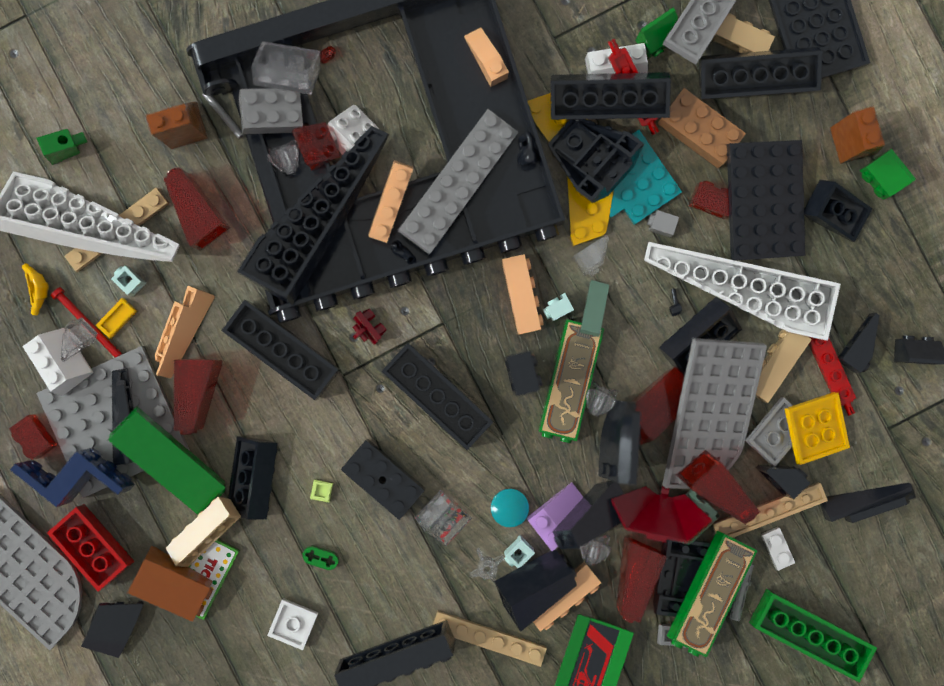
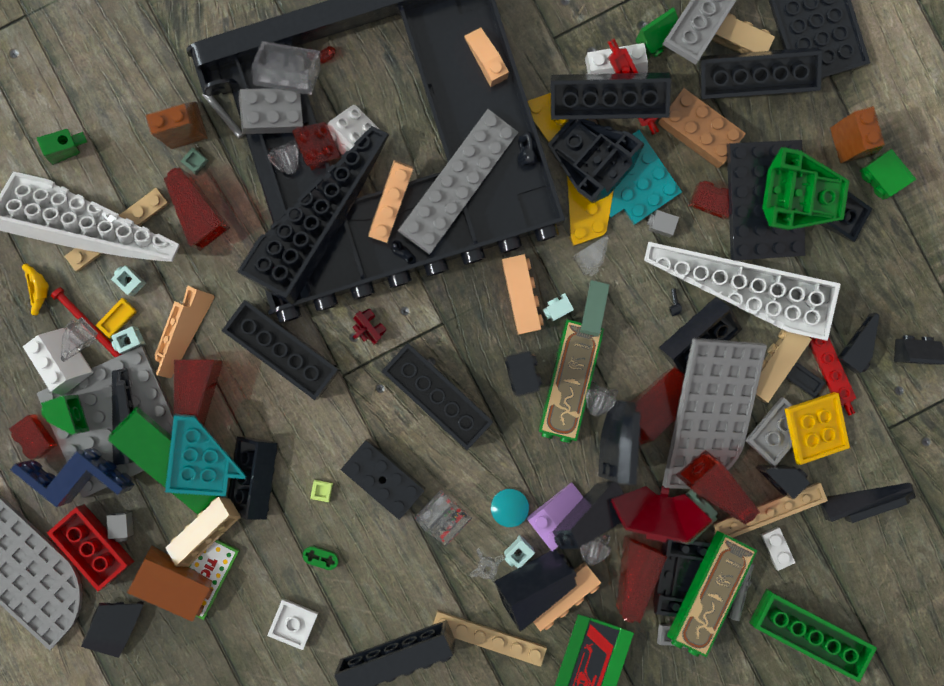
none -> green slope [41,395,90,435]
none -> light grey brick [107,512,134,542]
none -> light aqua brick [111,326,146,354]
none -> teal wing [165,414,245,496]
none -> sand green tile [180,147,209,175]
none -> green wedge [762,147,849,230]
none -> black tile [785,362,826,398]

